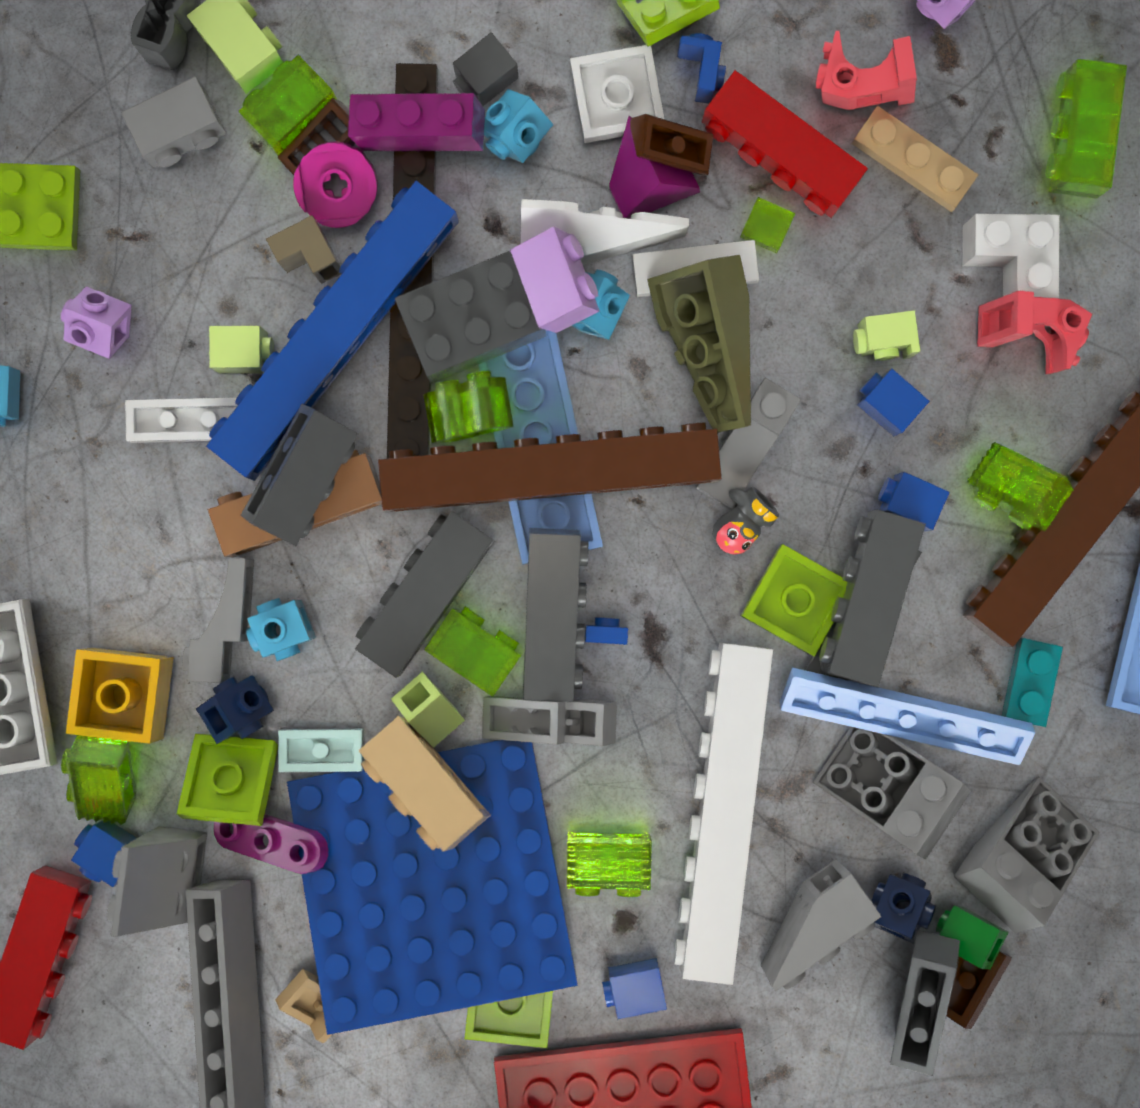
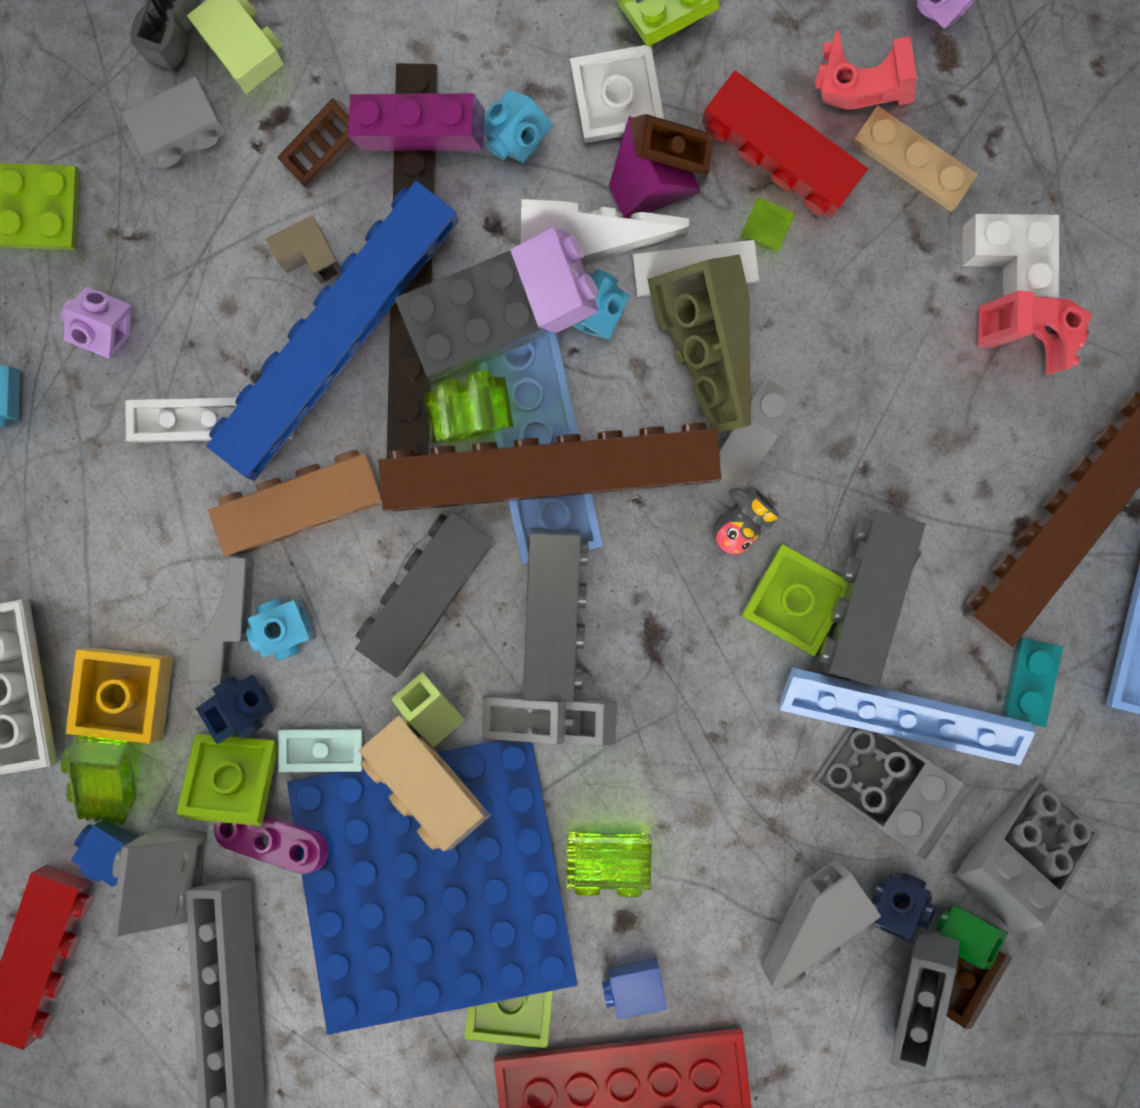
yellowish green brick [209,326,274,374] -> none
clear neon green brick [238,54,337,156] -> none
dark grey brick [240,404,358,546] -> none
tan bracket [275,968,332,1043] -> none
dark pink plate [293,142,378,228] -> none
clear neon green brick [424,606,522,697] -> none
dark grey brick [453,32,519,106] -> none
blue plate [585,617,628,645] -> none
white brick [674,642,773,985] -> none
blue bracket [677,33,726,104] -> none
yellowish green brick [853,310,920,361] -> none
blue brick [857,369,930,437] -> none
blue brick [878,472,950,532] -> none
clear neon green brick [967,442,1073,531] -> none
clear neon green brick [1046,59,1127,199] -> none

